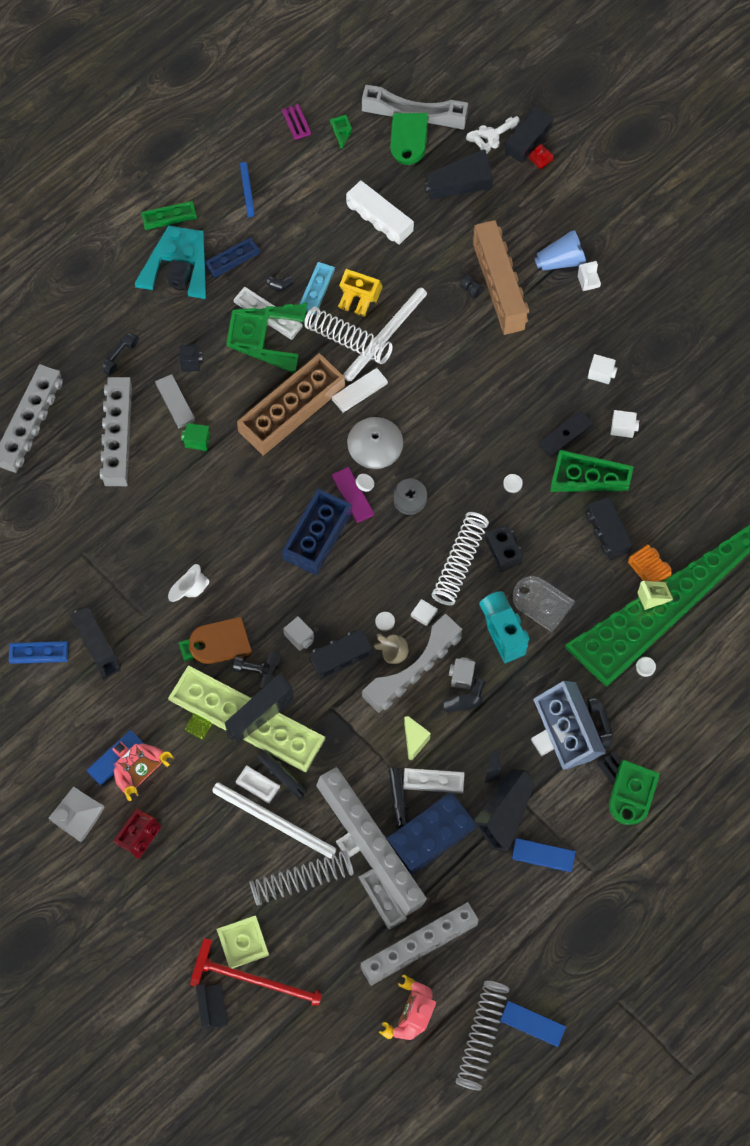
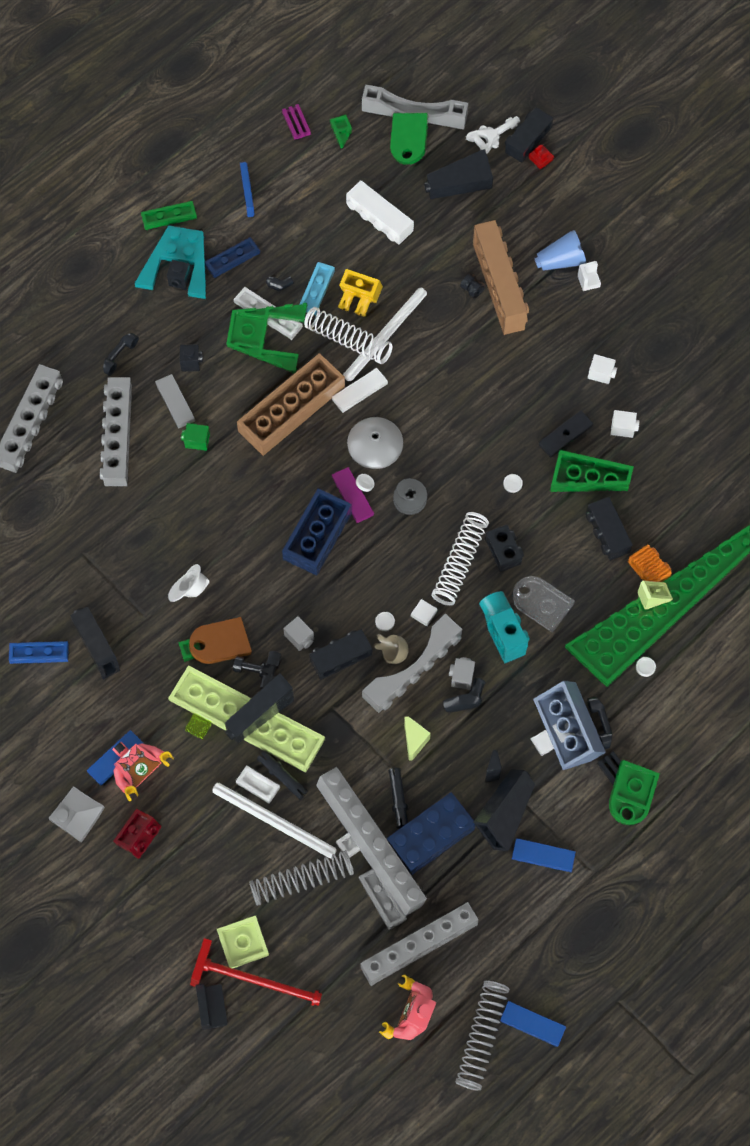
white tile [403,768,464,794] -> none

